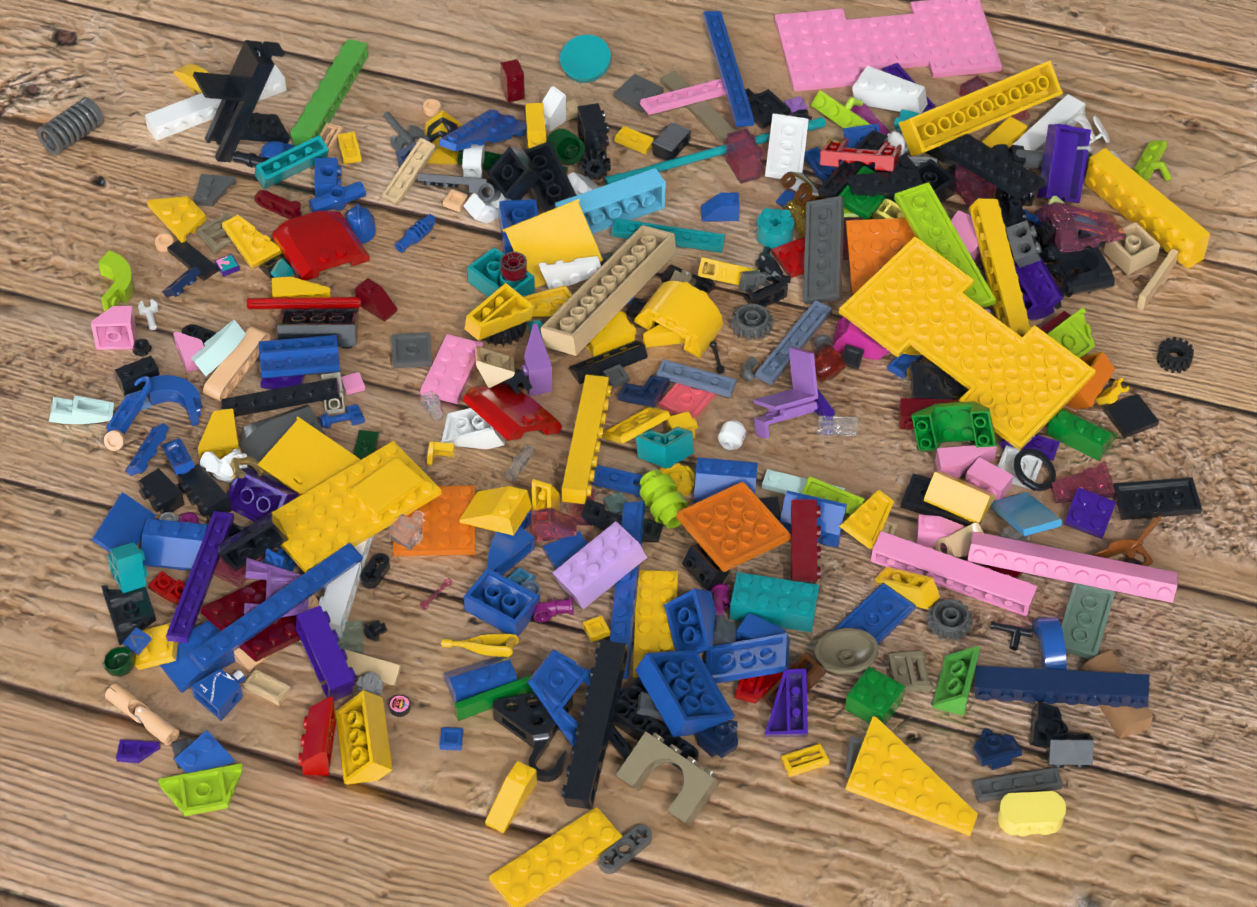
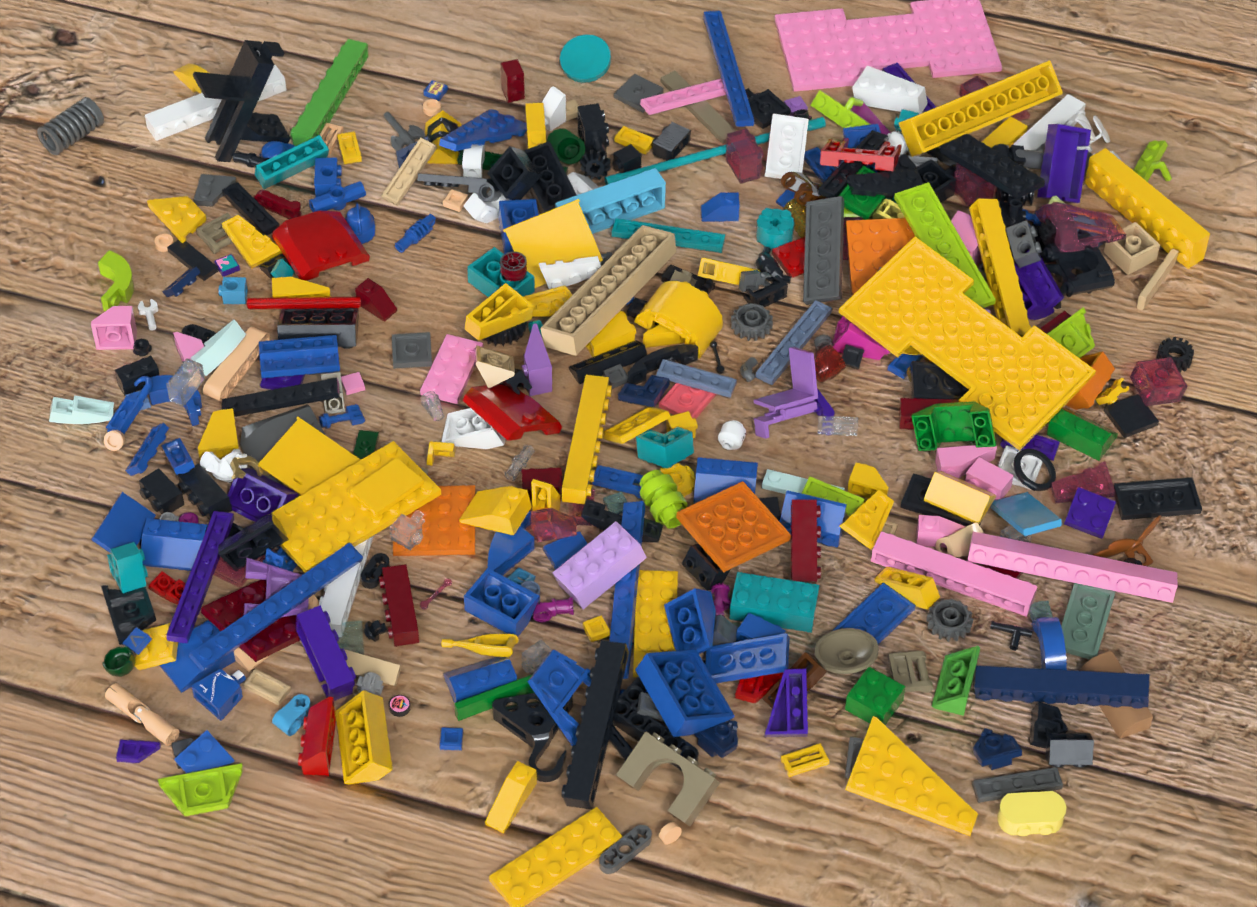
none -> clear brick [166,358,205,406]
none -> dark azure brick [219,277,248,304]
none -> black plate [222,182,279,236]
none -> dark azure piece [272,694,311,736]
none -> dark red brick [379,564,420,647]
none -> tile [424,80,448,101]
none -> dark red brick [521,467,563,500]
none -> clear brick [521,640,552,674]
none -> black brick [612,144,642,173]
none -> black slope [627,344,698,385]
none -> light nougat tile [659,822,682,844]
none -> yellow slope [847,462,889,498]
none -> clear light blue tile [1029,601,1053,620]
none -> clear pink brick [1130,357,1188,406]

